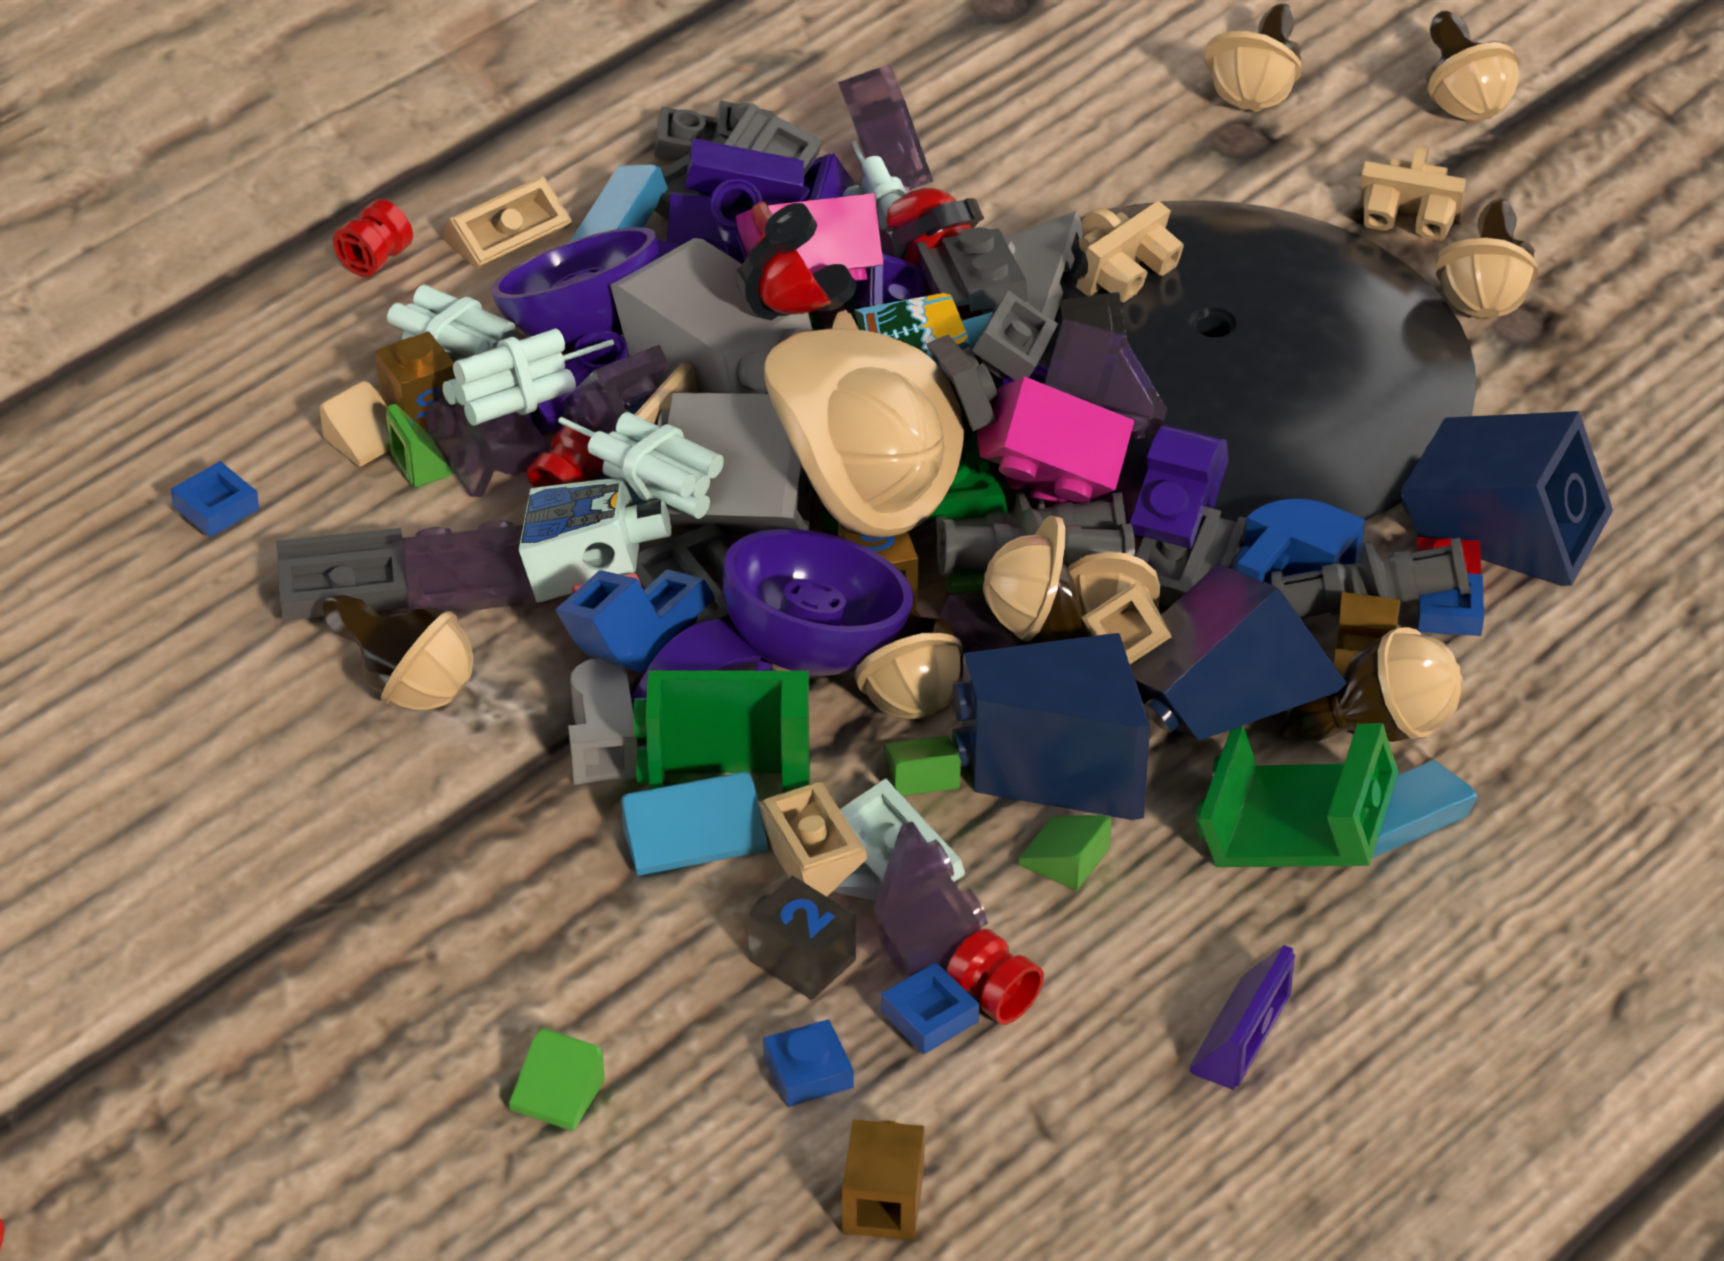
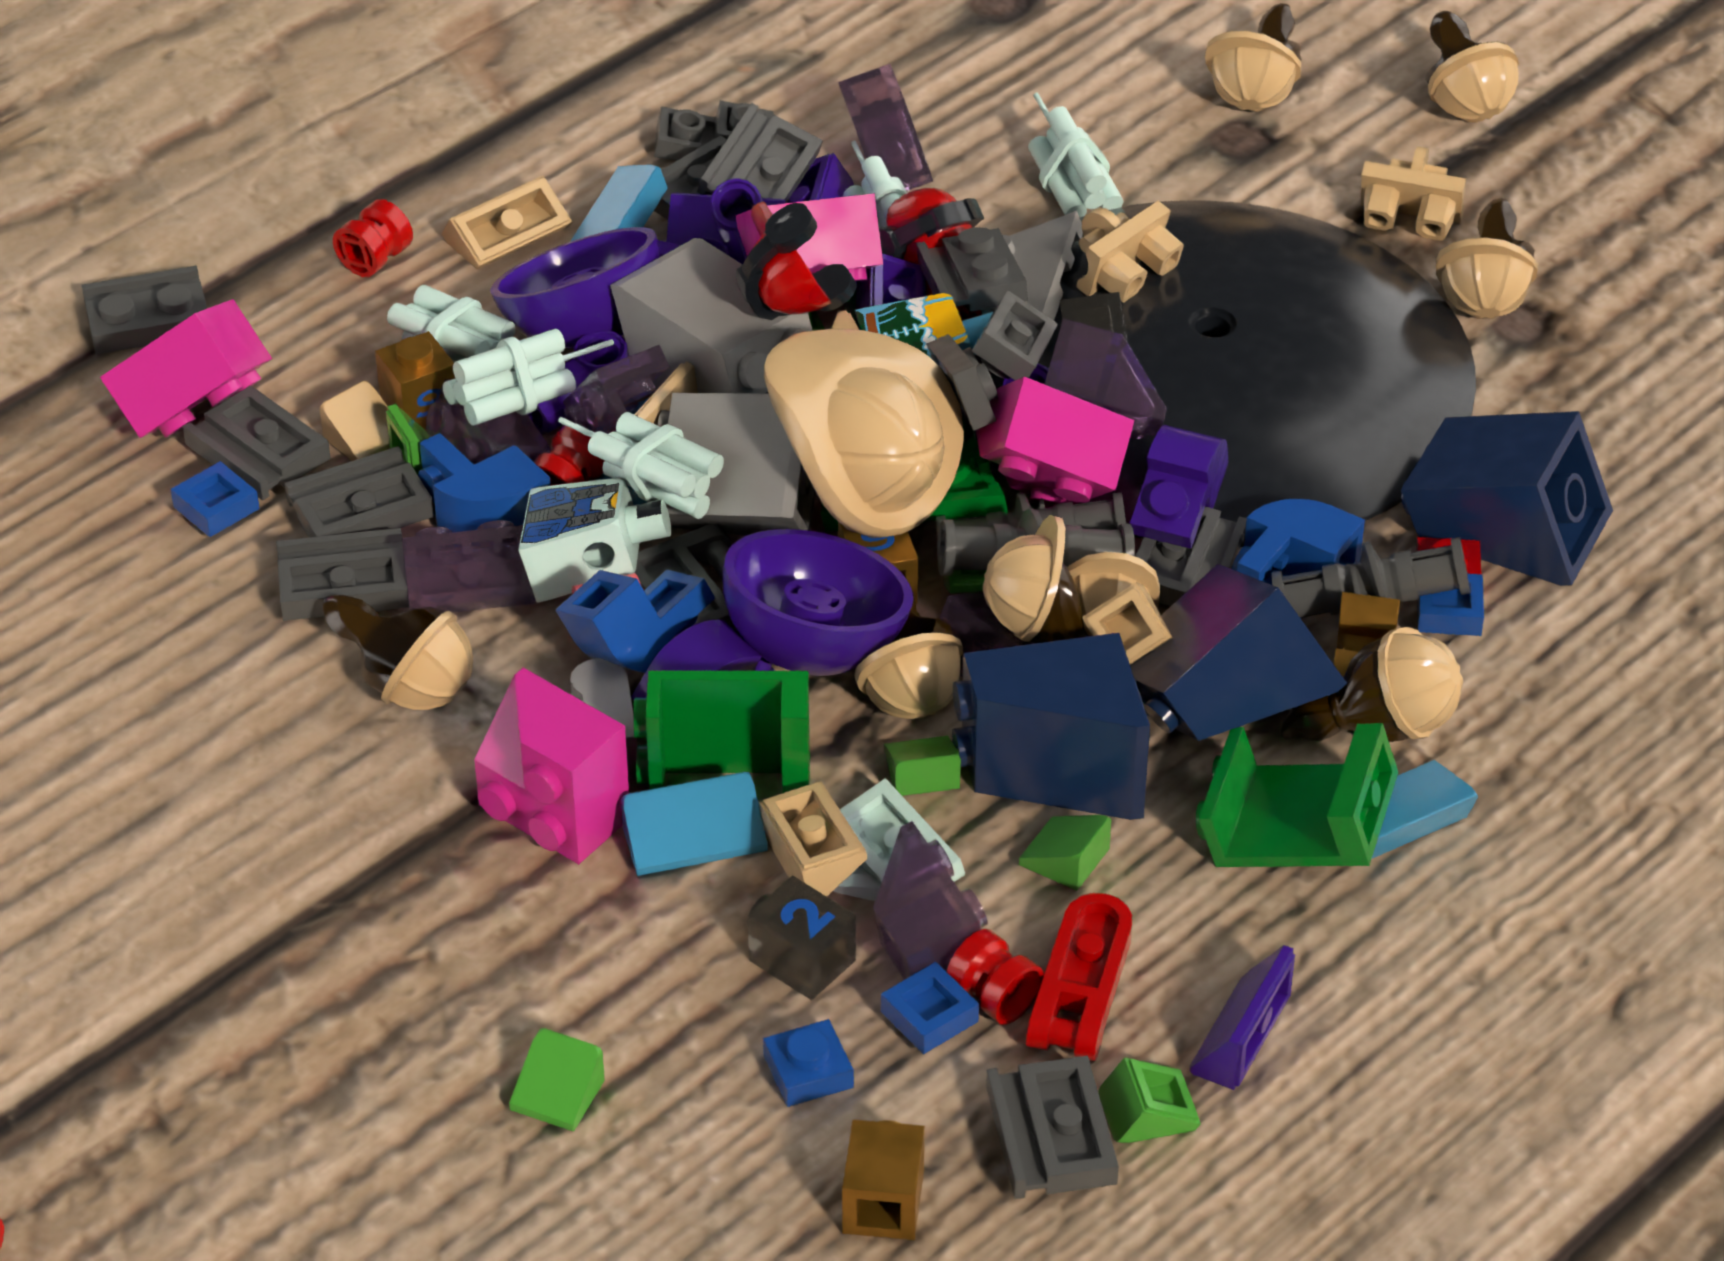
dark purple slope [685,138,804,203] -> none
none -> dark grey plate [82,265,207,355]
none -> dark pink slope [100,299,272,438]
none -> dark grey plate [183,385,331,501]
none -> dark grey plate [285,446,434,537]
none -> blue brick [418,433,551,547]
none -> dark pink slope [474,667,629,865]
none -> dark grey plate [986,1056,1119,1199]
none -> red plate [1026,893,1132,1061]
none -> light aqua piece [1028,93,1123,218]
none -> bright green slope [1098,1057,1201,1143]

